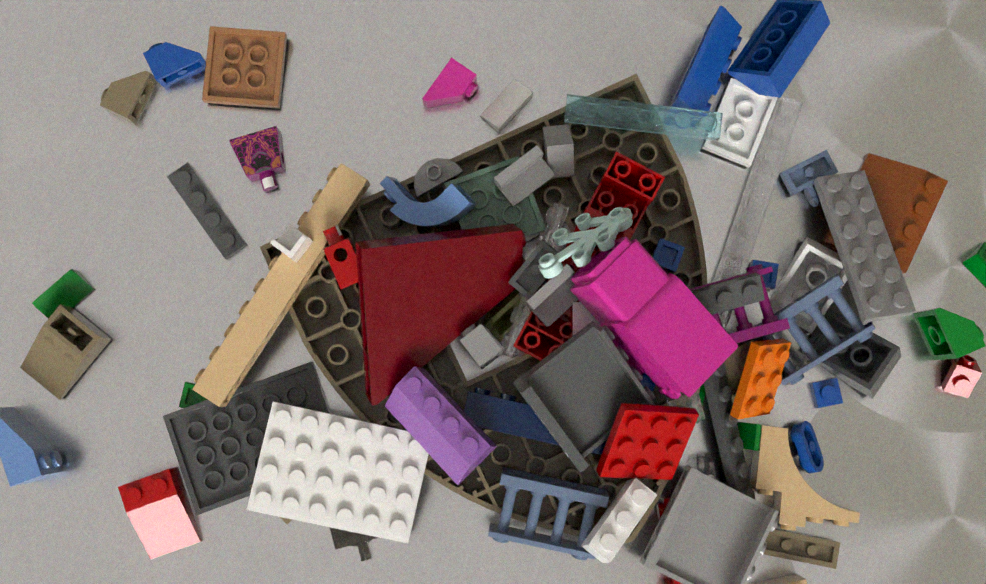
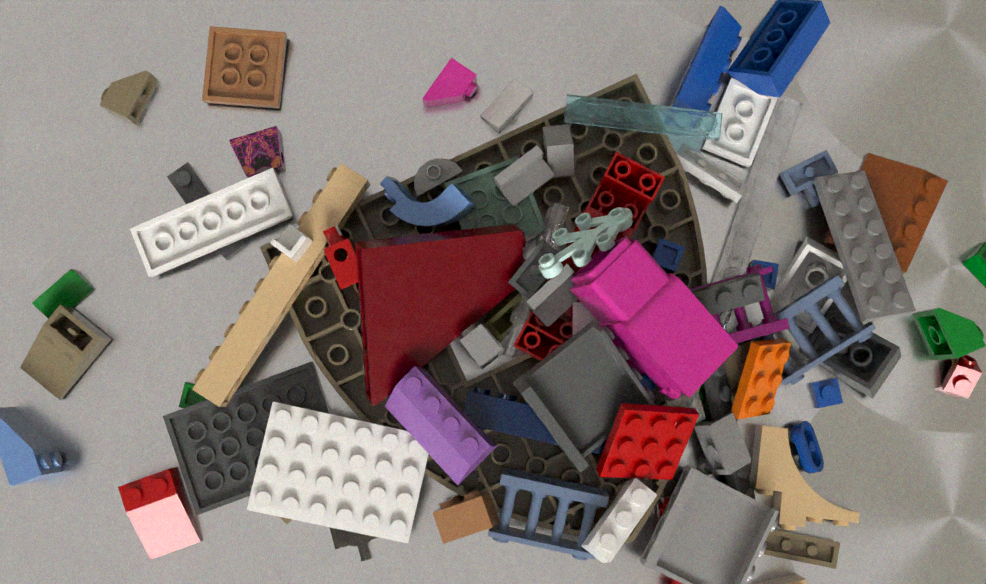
blue slope [143,42,206,87] -> none
green slope [737,422,762,451] -> none
none -> white plate [130,168,294,277]
none -> medium nougat brick [433,490,499,544]
none -> white plate [677,143,747,203]
none -> light grey panel [694,413,751,475]

